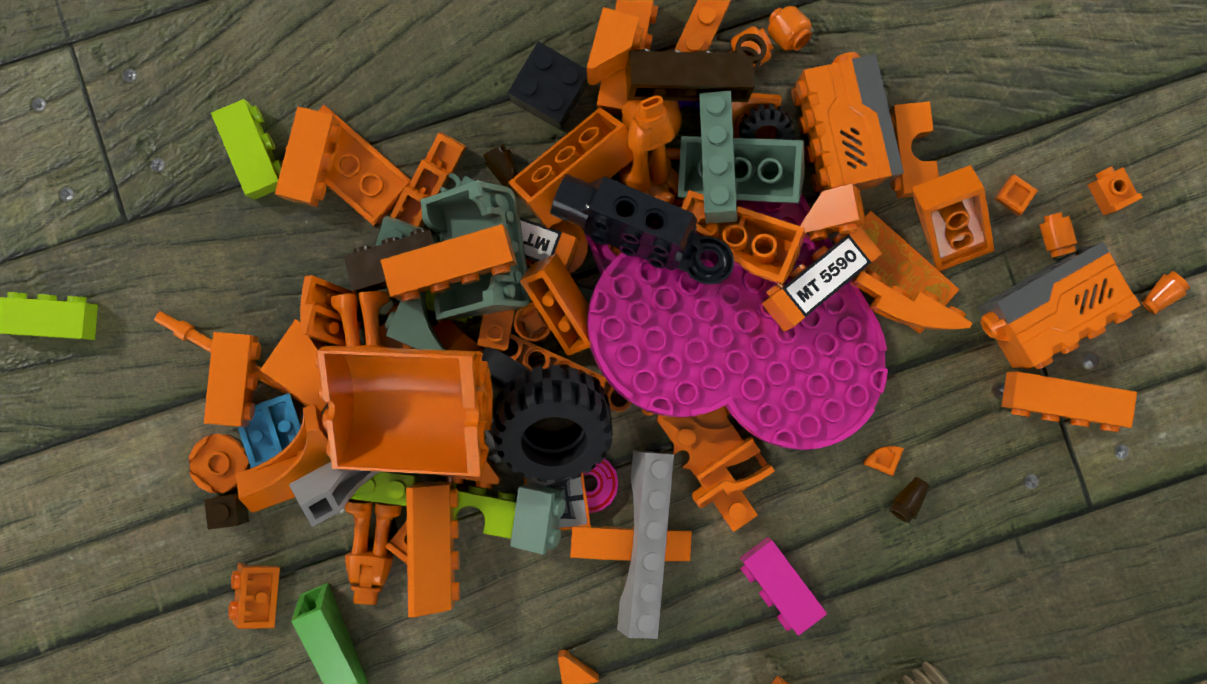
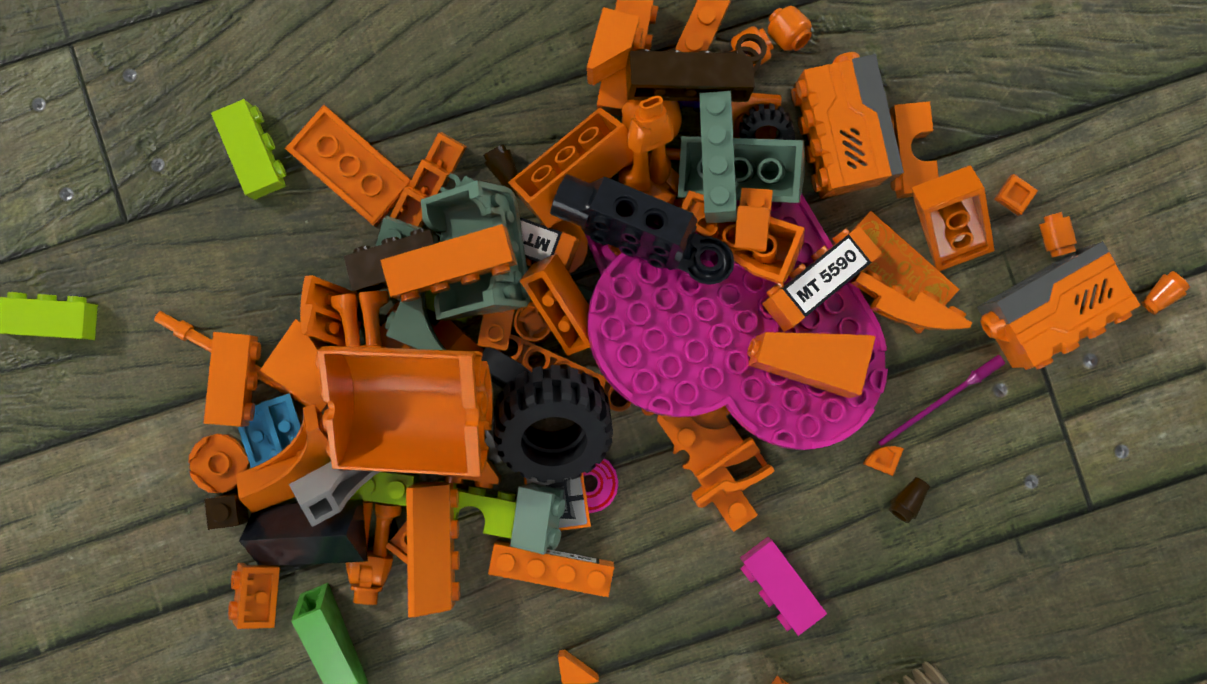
orange brick [275,106,341,207] -> none
black brick [508,41,588,130] -> none
orange slope [570,526,692,561] -> none
light grey arch [617,450,674,639] -> none
orange slope [800,184,866,242] -> none
orange brick [1001,371,1137,433] -> none
orange brick [1087,166,1143,216] -> none
none -> black slope [239,499,368,566]
none -> orange brick [488,539,614,597]
none -> orange slope [735,188,773,252]
none -> orange slope [747,332,876,398]
none -> magenta piece [878,355,1005,447]

